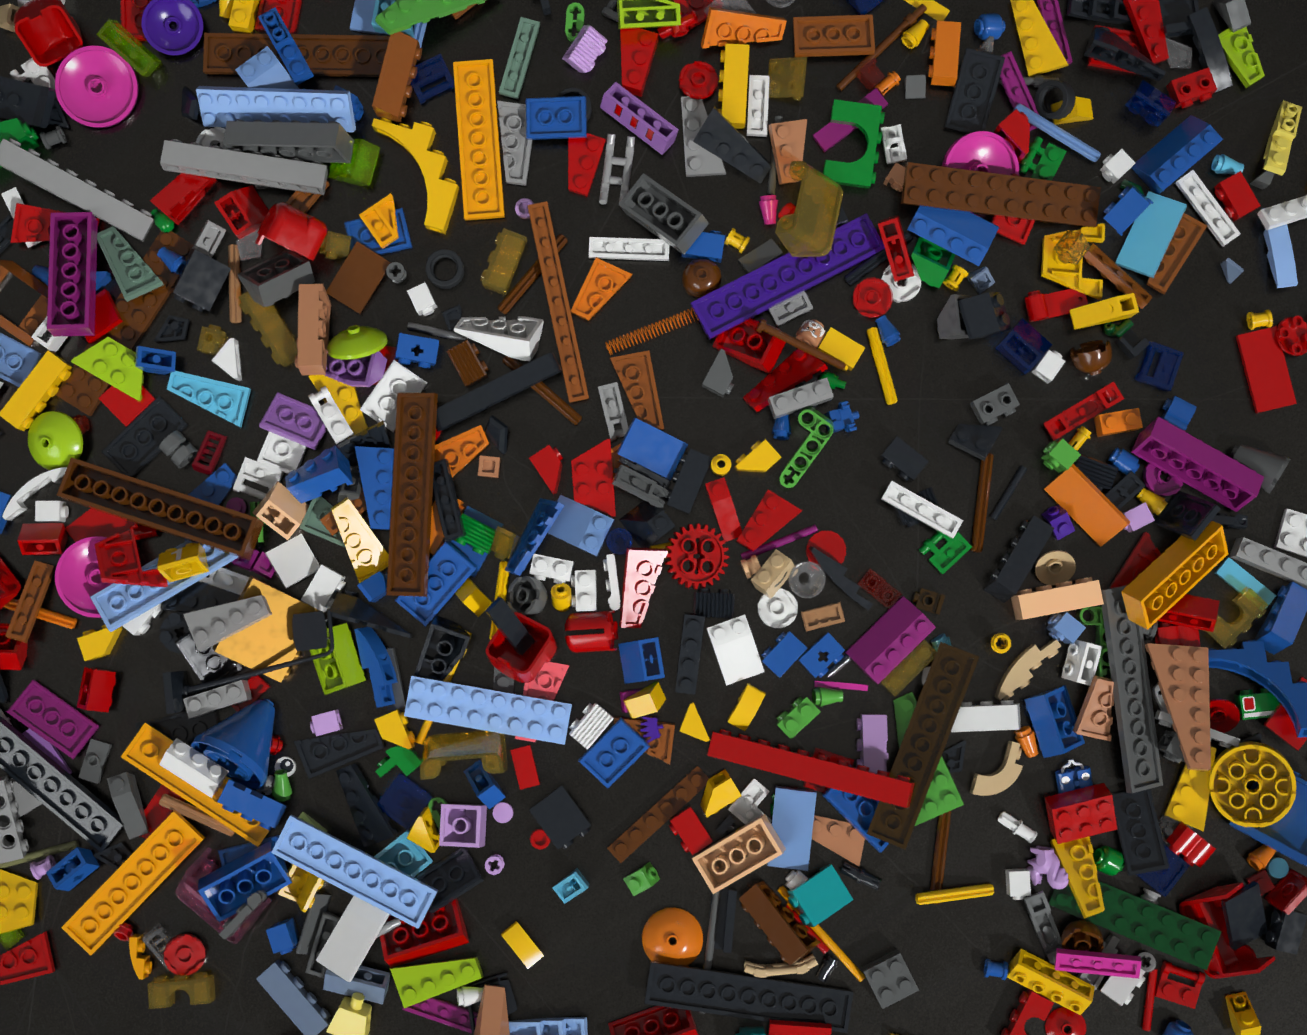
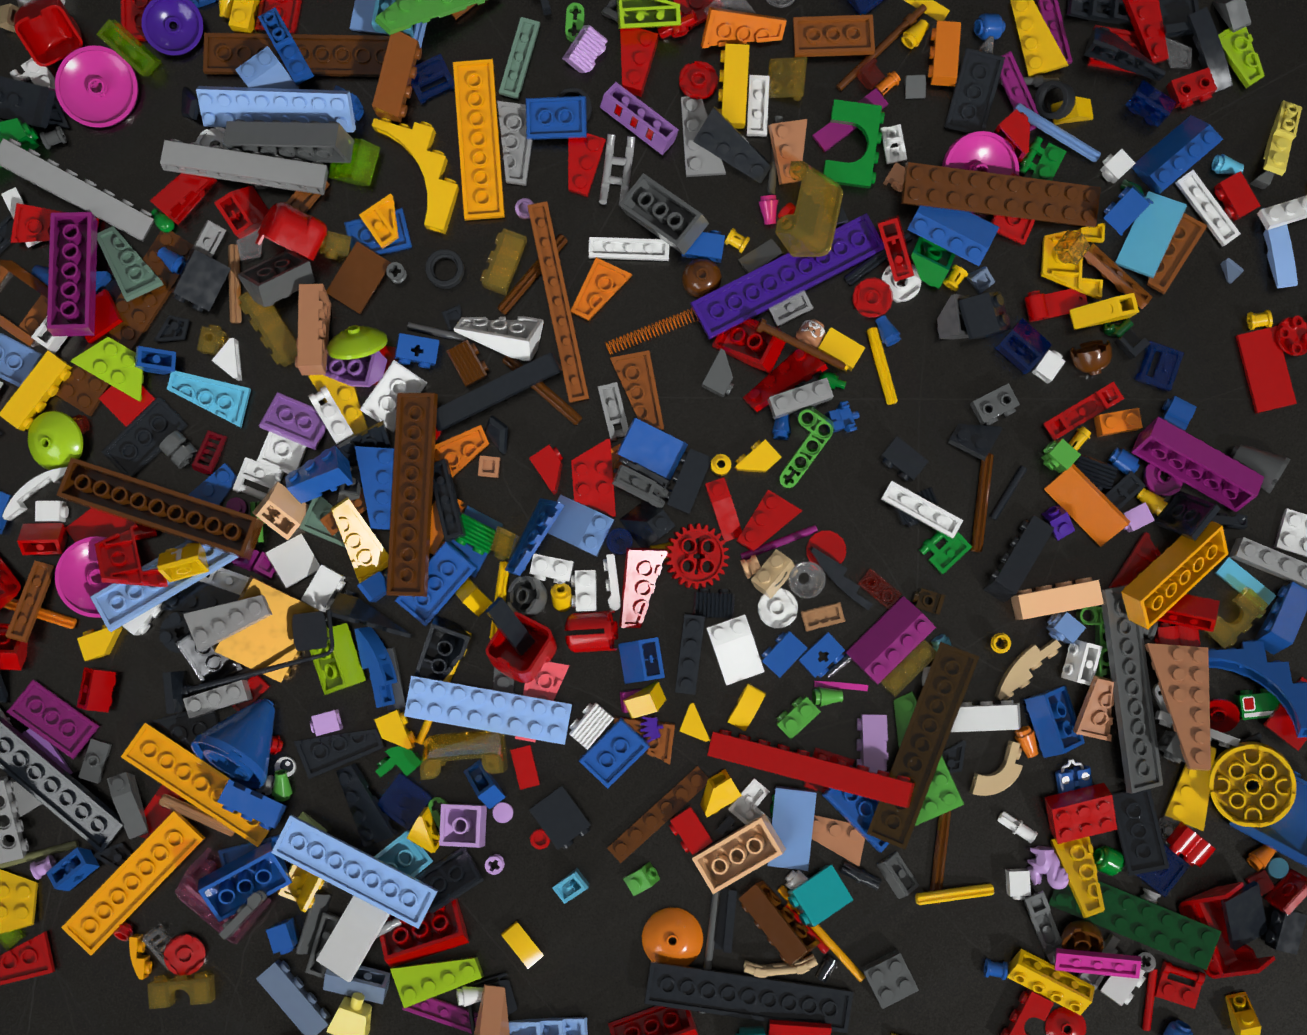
white brick [159,738,229,798] -> none
white brick [407,282,437,316] -> none
tan dish [1035,550,1076,586] -> none
none -> dark grey slope [877,851,919,899]

